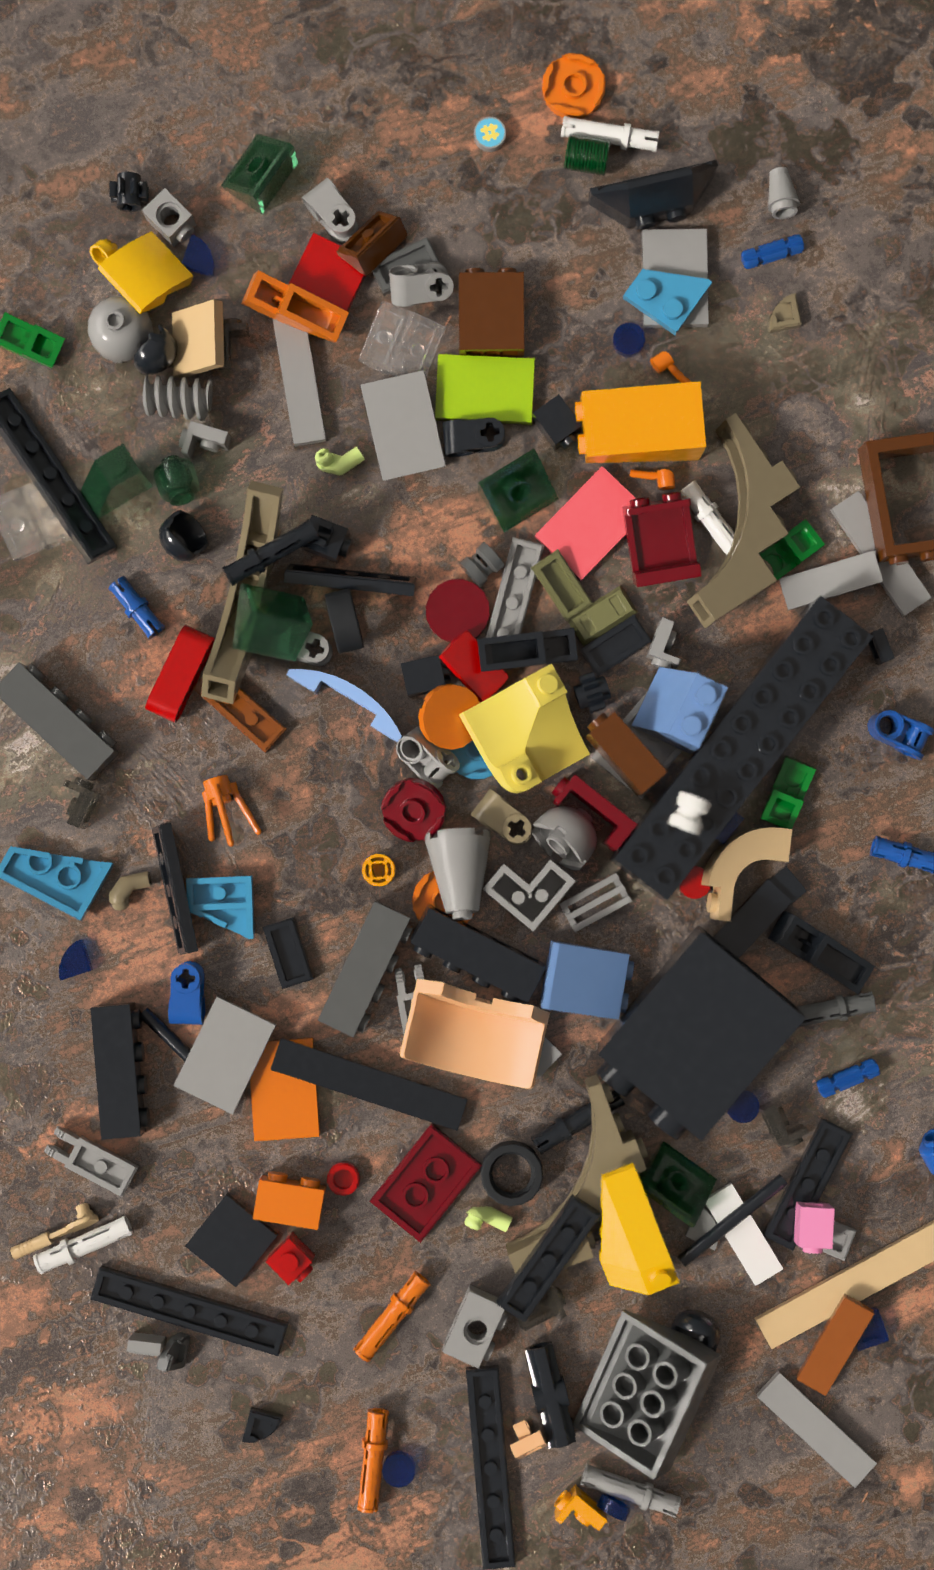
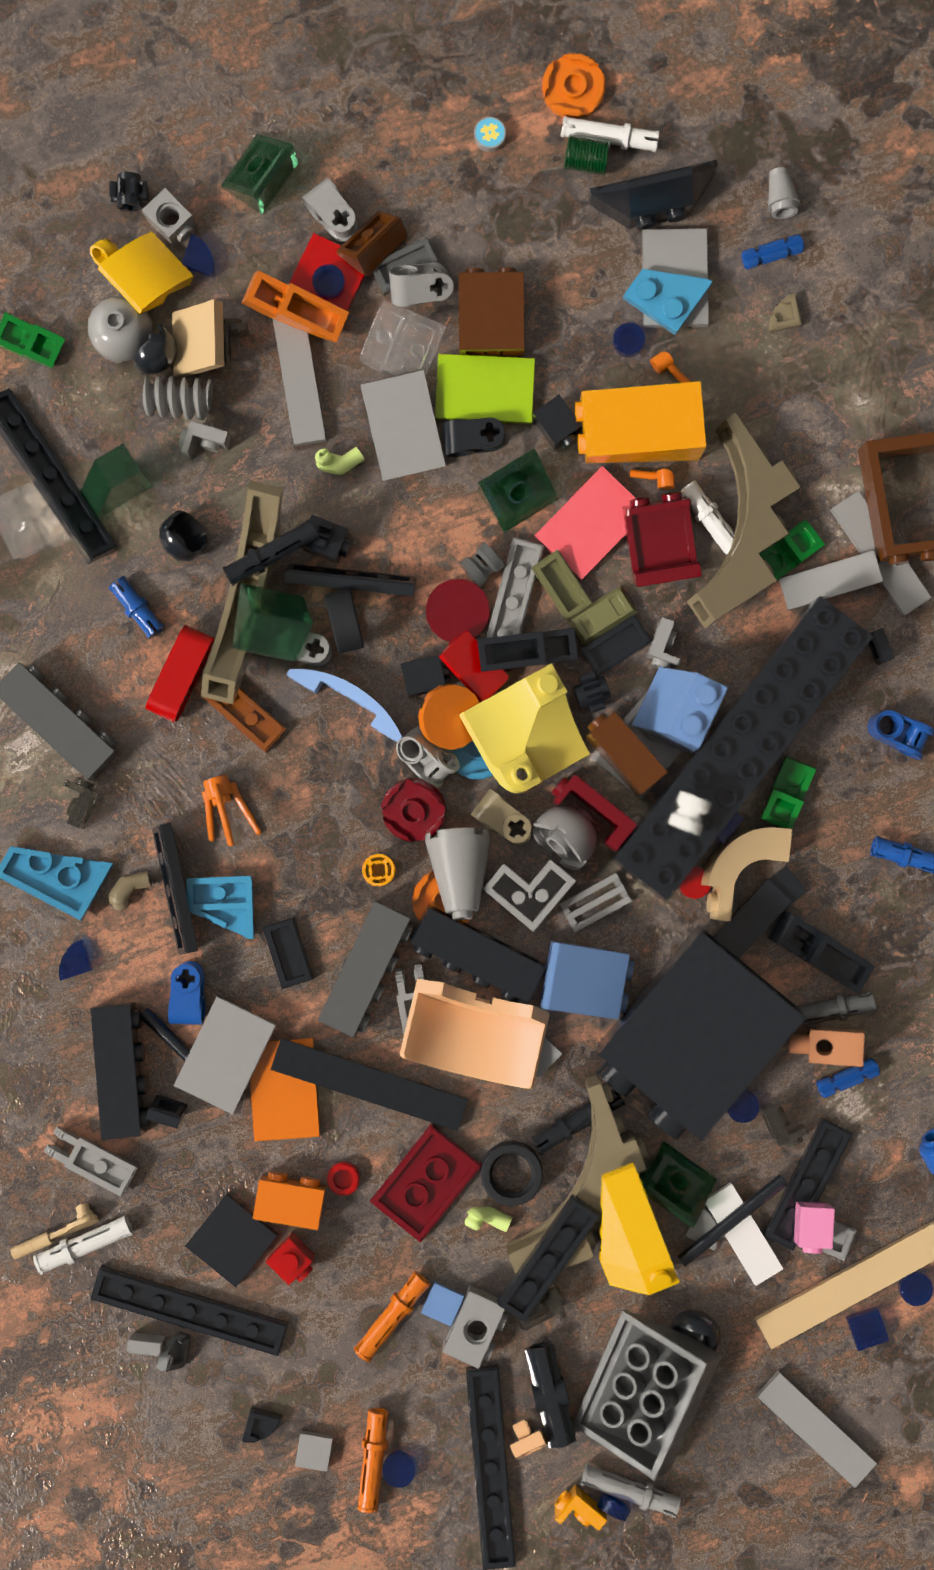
clear green head [154,455,200,506] -> none
dark orange tile [796,1293,874,1396] -> none
none -> black tile [146,1095,188,1129]
none -> light grey tile [295,1430,333,1472]
none -> clear blue tile [312,264,345,299]
none -> medium blue tile [421,1281,464,1327]
none -> nougat torso [789,1027,864,1067]
none -> clear blue tile [898,1271,933,1306]

